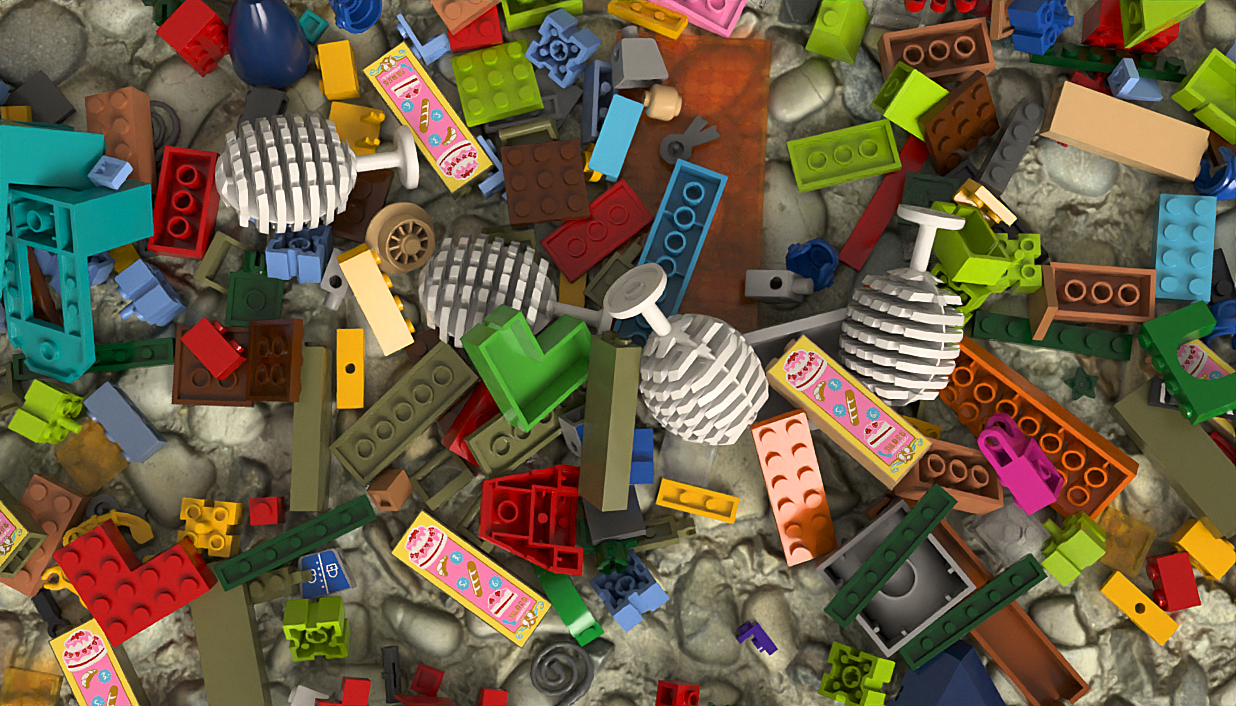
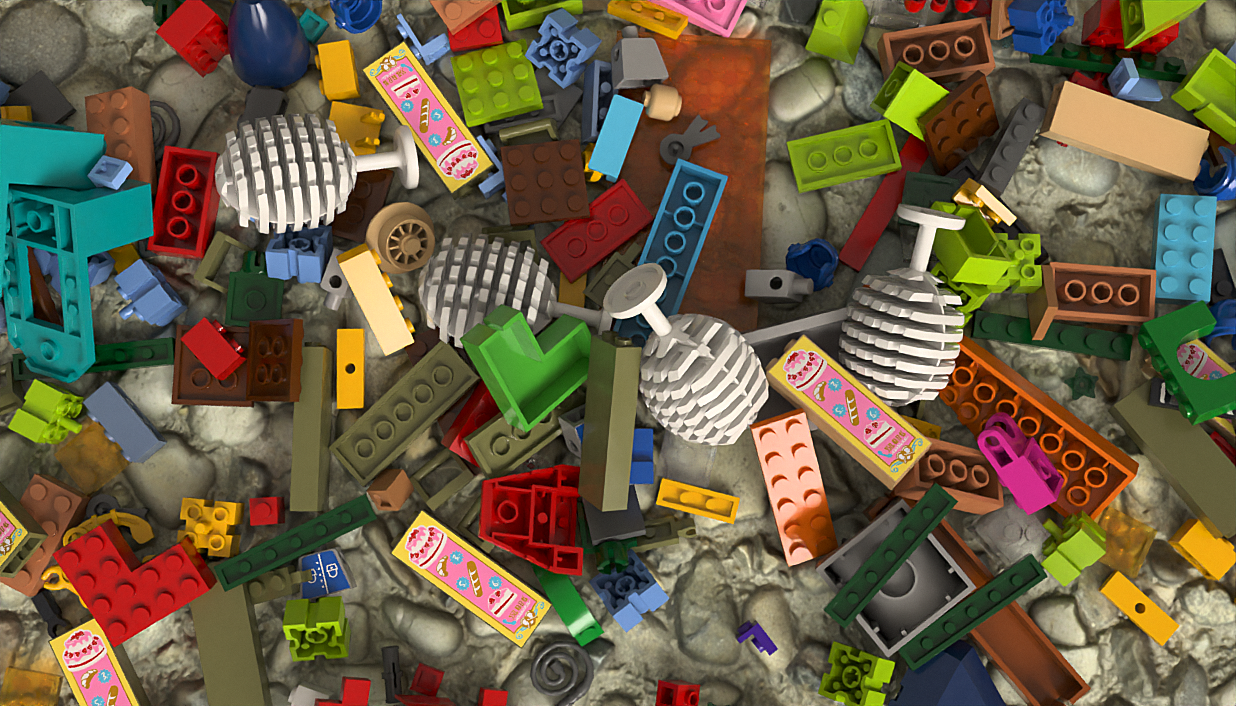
red brick [1146,551,1201,612] -> none

